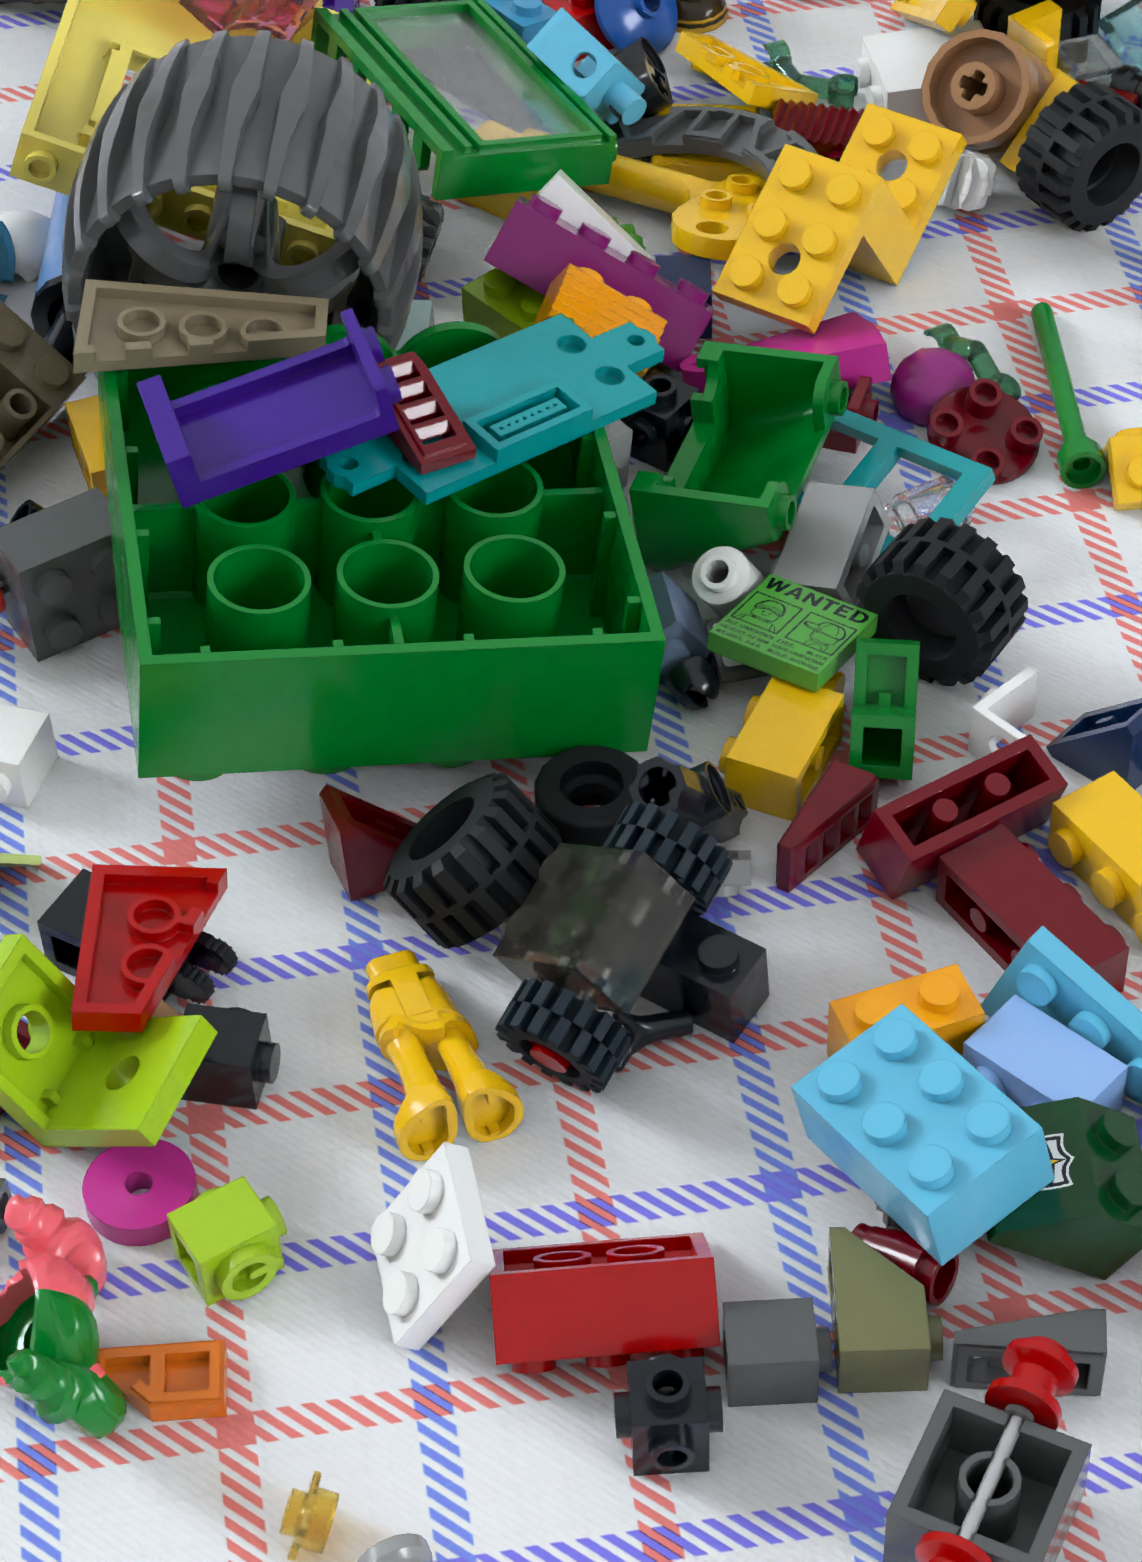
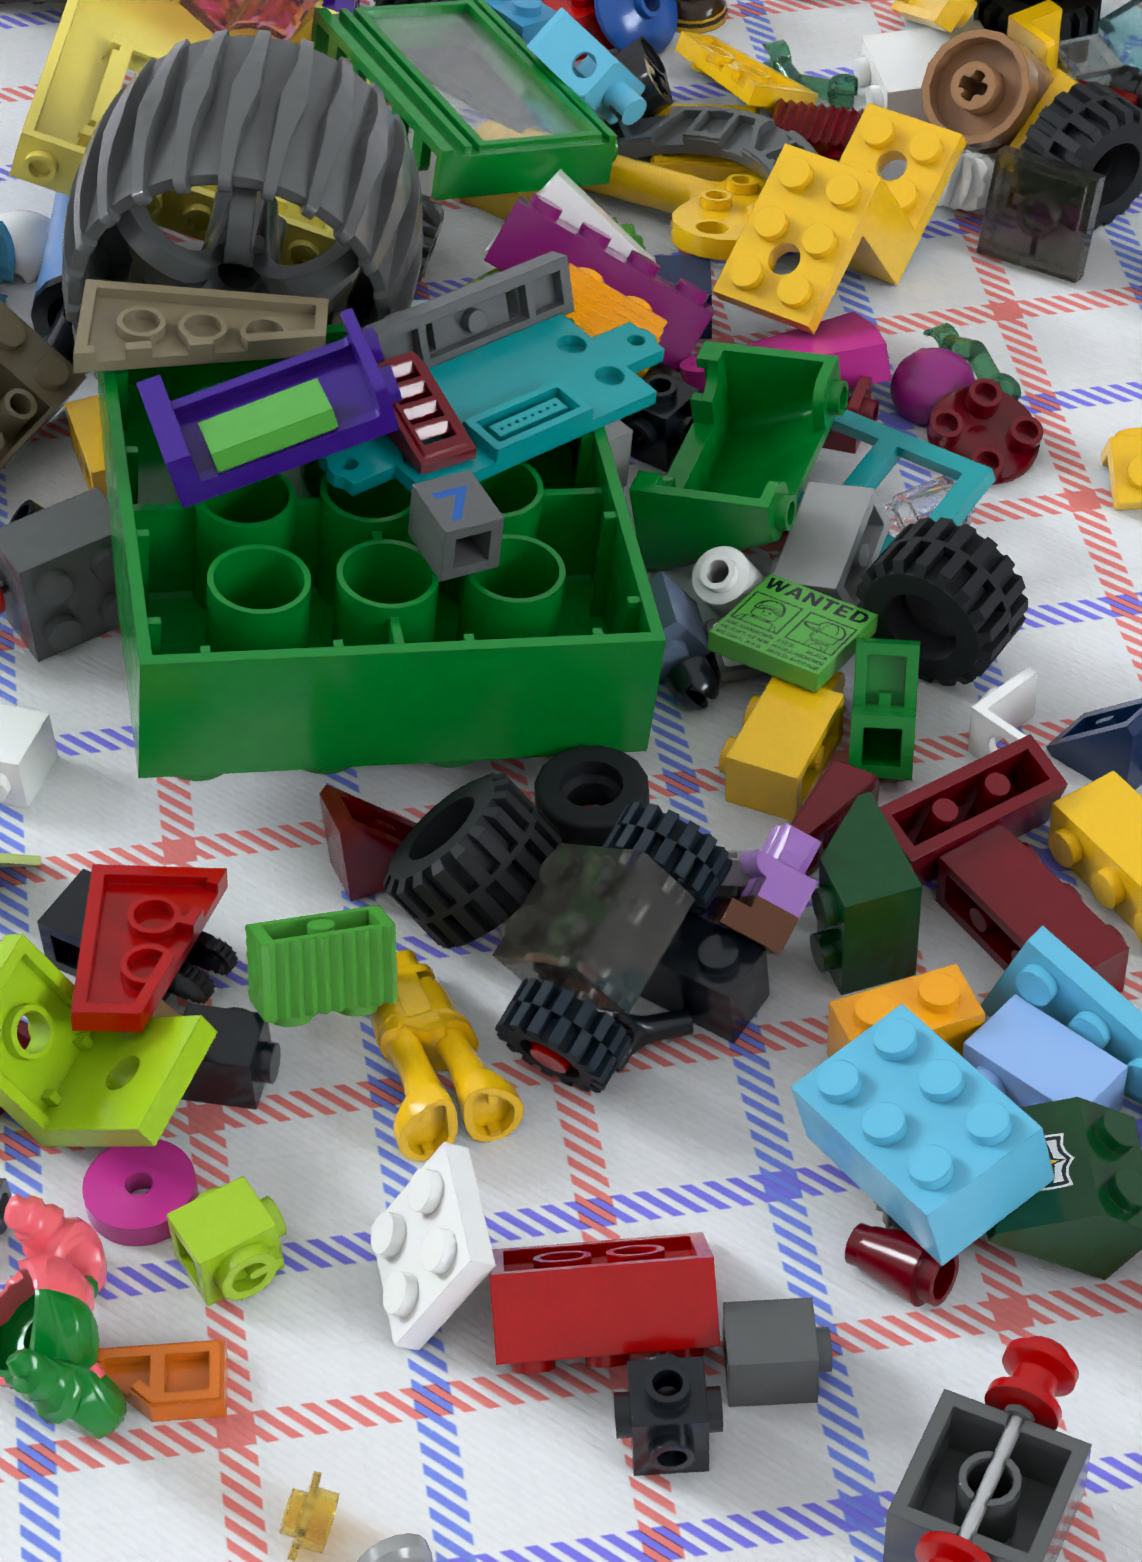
black piece [628,756,748,843] -> none
olive slope [827,1227,943,1393] -> none
dark grey slope [950,1309,1107,1397] -> none
green piece [1031,302,1107,489] -> none
none -> bright green tile [198,378,339,472]
none -> bright green brick [245,905,398,1027]
none -> dark grey hinge [362,251,575,369]
none -> dark grey brick [408,470,504,582]
none -> hips [706,823,822,955]
none -> dark green slope [810,792,922,995]
none -> clear smoke tile [976,145,1106,283]

